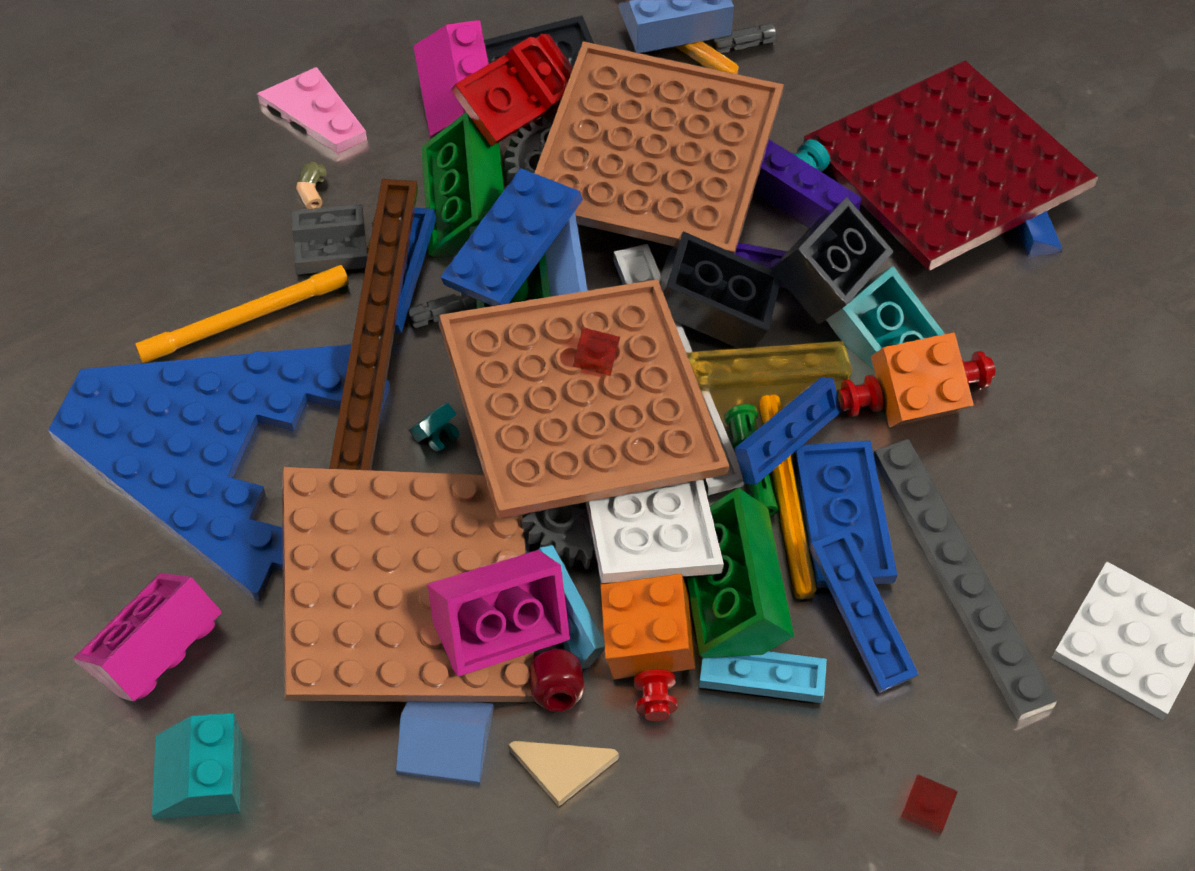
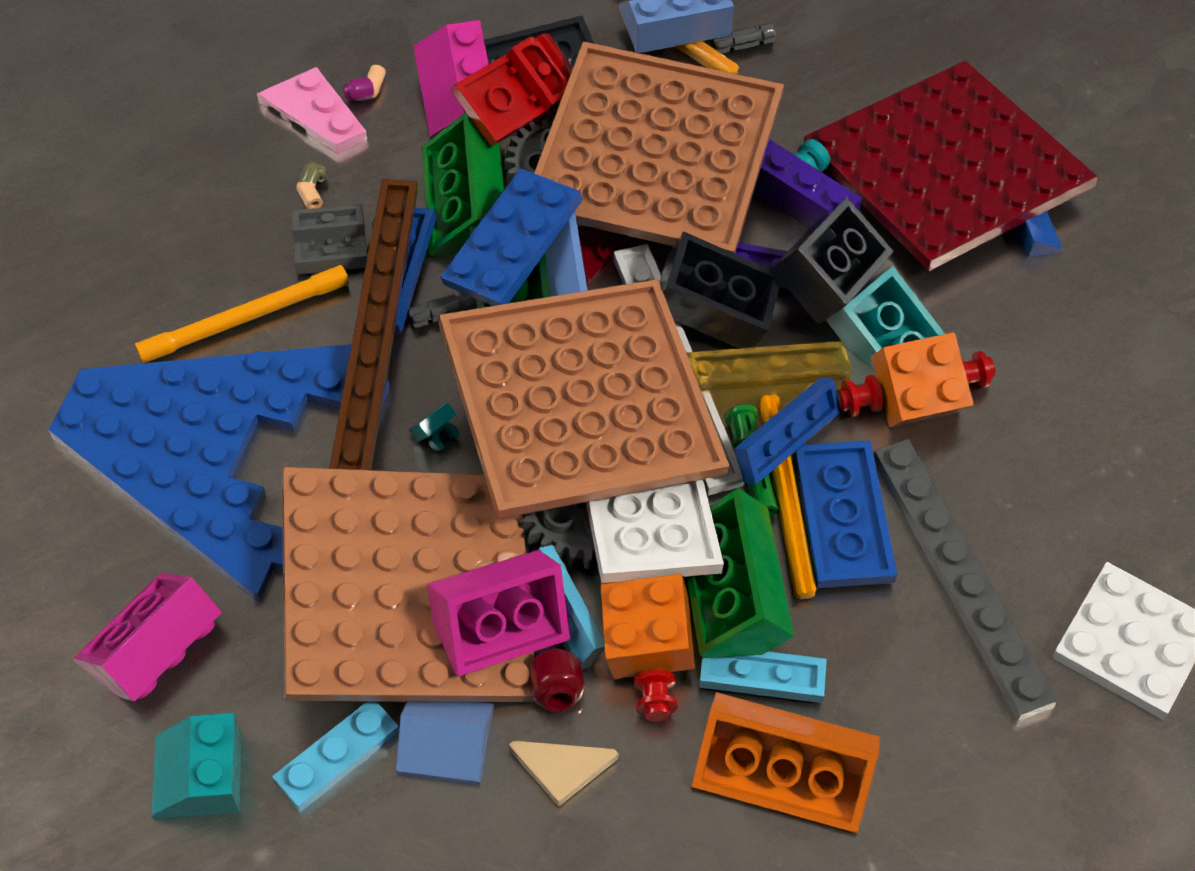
clear red plate [573,327,620,376] -> none
blue plate [809,528,919,693] -> none
clear red plate [901,774,958,834] -> none
none -> medium azure plate [272,701,399,813]
none -> magenta arm [342,65,386,101]
none -> dark red tile [577,226,629,286]
none -> orange slope [691,692,880,833]

